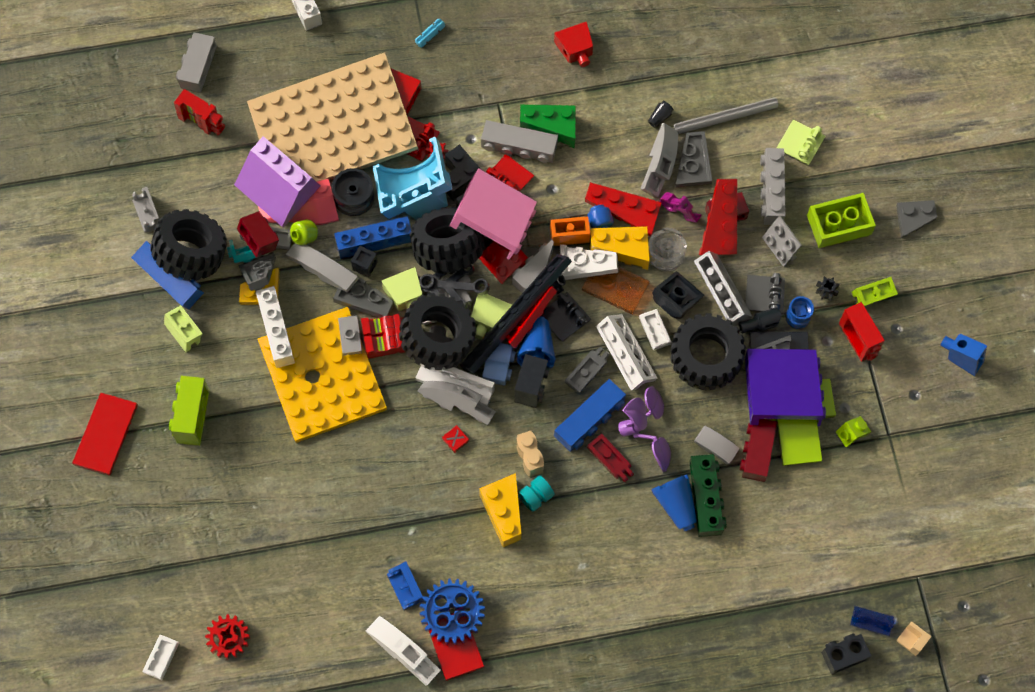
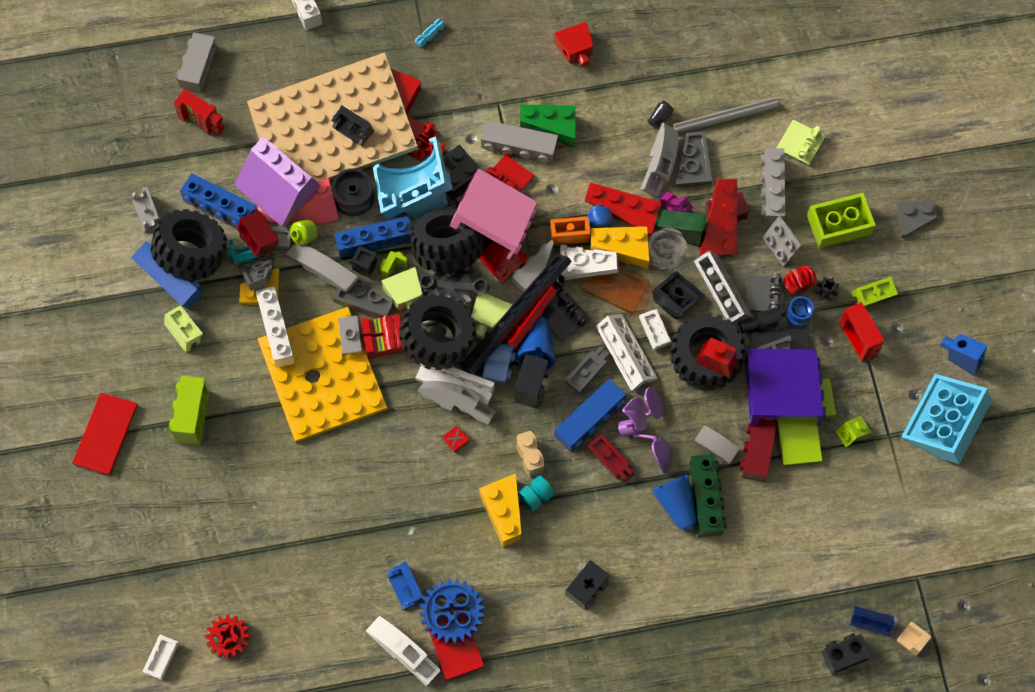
none -> blue brick [180,173,258,228]
none -> black hinge [331,105,374,146]
none -> lime bracket [380,251,409,279]
none -> black brick [565,560,610,610]
none -> dark green slope [654,210,708,247]
none -> red torso [695,338,737,378]
none -> red gear [784,266,818,294]
none -> medium azure slope [901,374,992,464]

